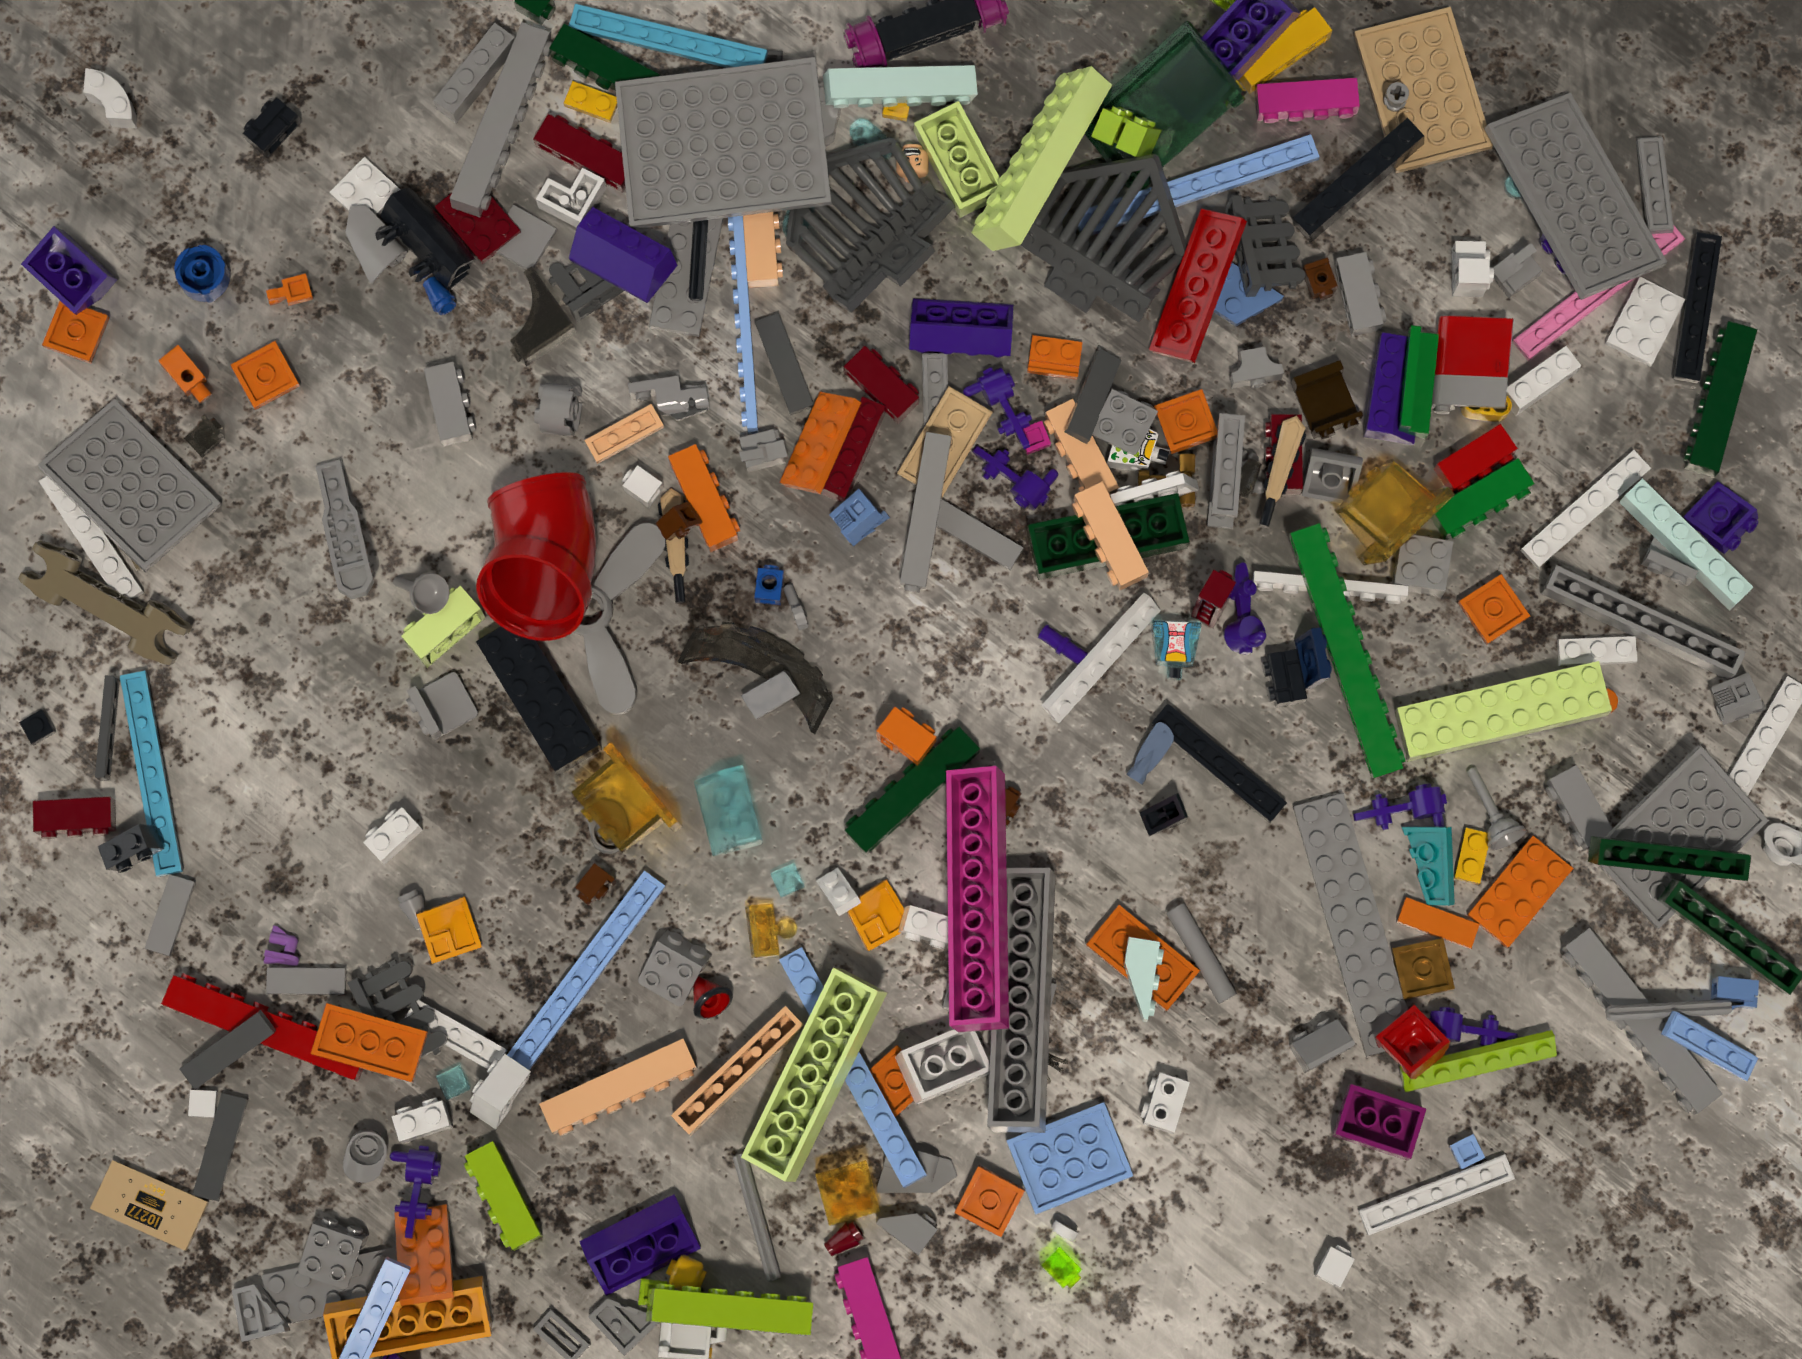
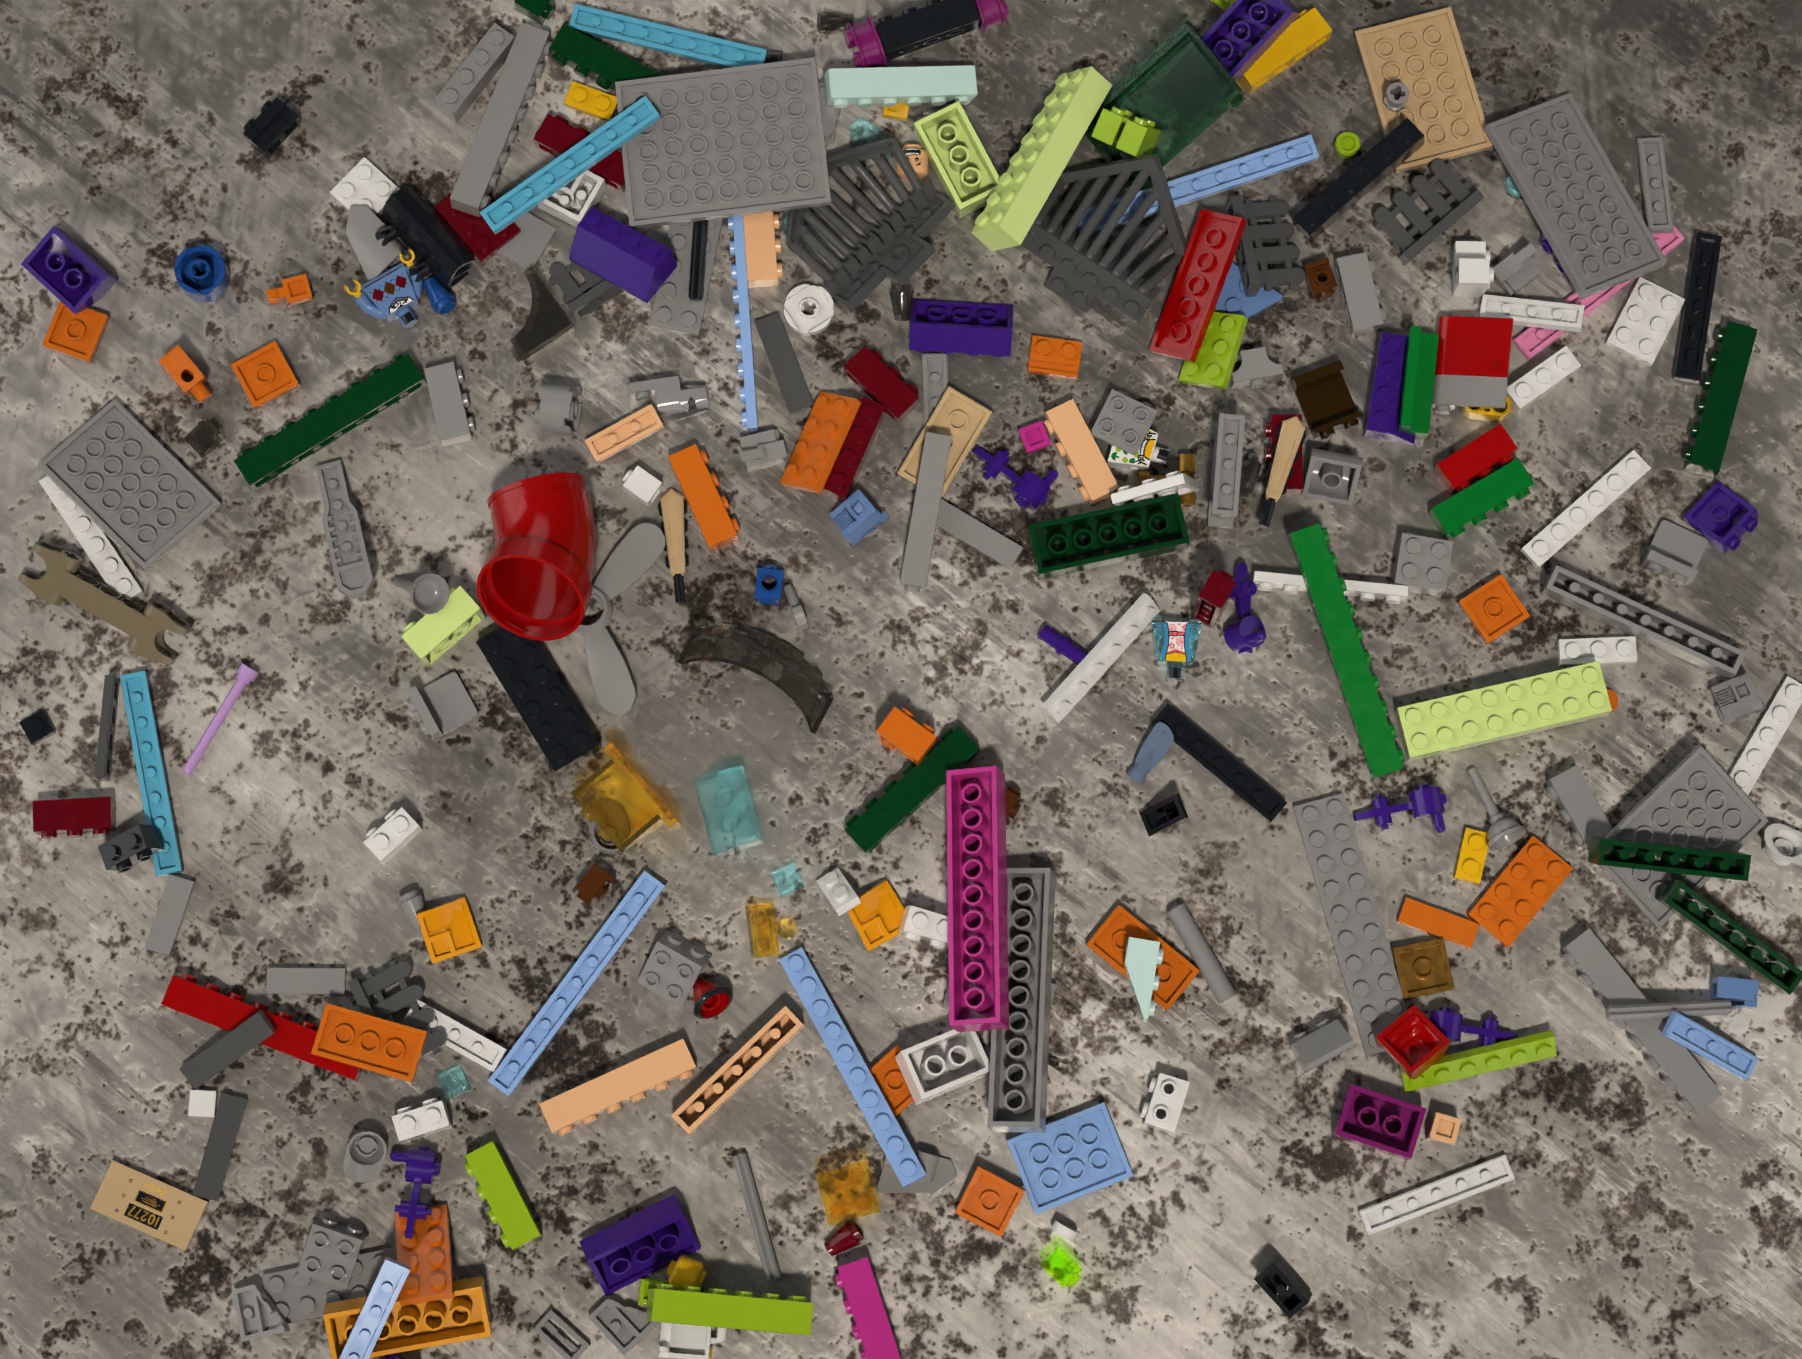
white brick [83,68,137,128] -> none
medium lavender piece [264,925,299,966] -> none
white brick [470,1054,531,1130] -> none
reddish brown brick [655,502,703,541] -> none
flat silver slope [741,670,801,719] -> none
yellowish green brick [741,968,887,1182] -> none
light grey slope [876,1213,938,1256] -> none
dark purple piece [963,367,1032,450] -> none
dark grey tile [1064,348,1121,444] -> none
light nougat brick [1072,482,1149,590] -> none
orange plate [1154,389,1218,454] -> none
dark pink brick [1255,78,1360,123] -> none
black brick [1262,649,1307,708] -> none
dark blue plate [1294,627,1332,689] -> none
white brick [1314,1245,1355,1288] -> none
clear yellow windscreen [1335,459,1455,565] -> none
teal wing [1402,826,1455,906] -> none
light blue plate [1449,1134,1485,1170] -> none
light aqua brick [1619,478,1753,611] -> none
none -> lavender piece [183,663,259,775]
none -> dark green brick [234,354,427,491]
none -> medium blue torso [344,247,423,328]
none -> medium azure plate [480,96,661,235]
none -> white plate [784,284,834,336]
none -> clear smoke cone [817,11,855,36]
none -> clear smoke cone [889,284,914,321]
none -> lime plate [1179,312,1248,390]
none -> black brick [1254,1254,1312,1319]
none -> lime tile [1334,132,1360,158]
none -> dark grey fence [1373,159,1484,266]
none -> light nougat panel [1426,1112,1462,1146]
none -> white plate [1479,294,1585,333]

